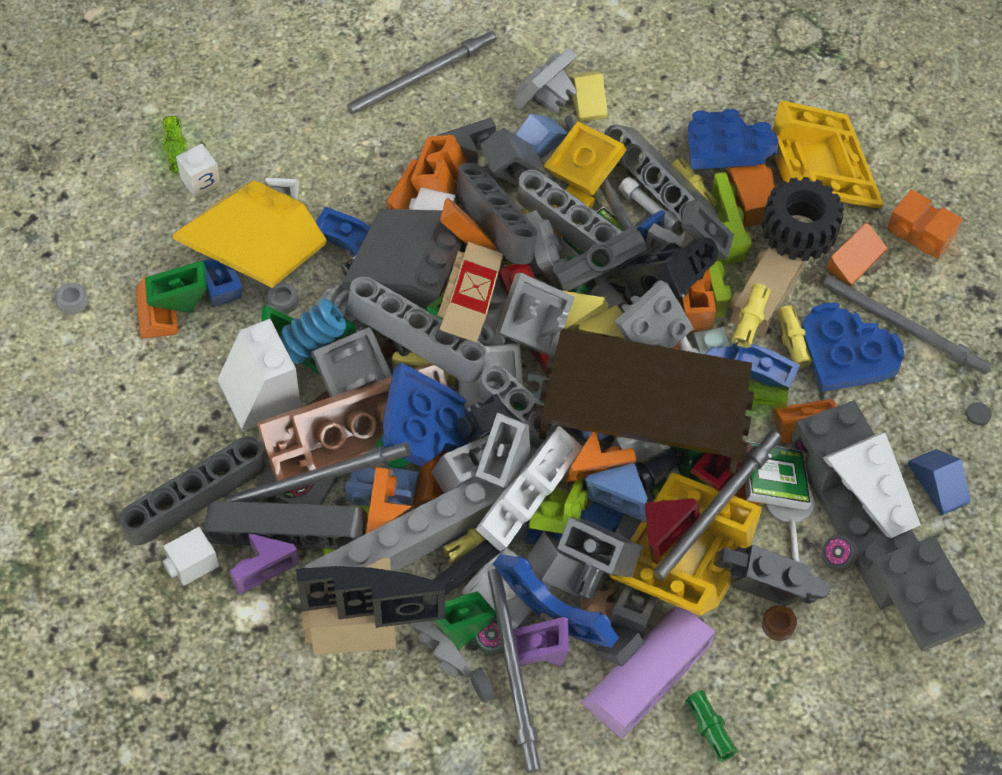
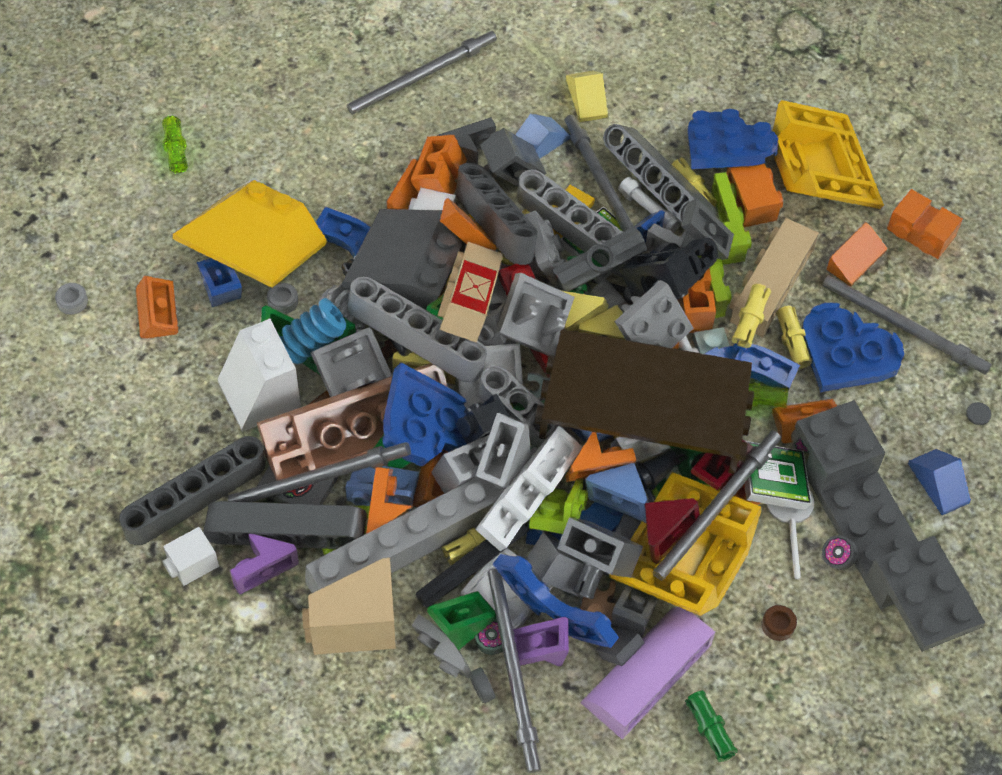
green slope [145,261,207,313] -> none
white brick [176,144,221,198] -> none
white slope [265,178,299,200] -> none
black slope [296,566,445,628] -> none
light grey plate [512,48,577,113] -> none
yellow plate [543,121,627,196] -> none
black hinge [713,545,831,606] -> none
black tyre [762,177,844,261] -> none
white wing [823,433,921,538] -> none

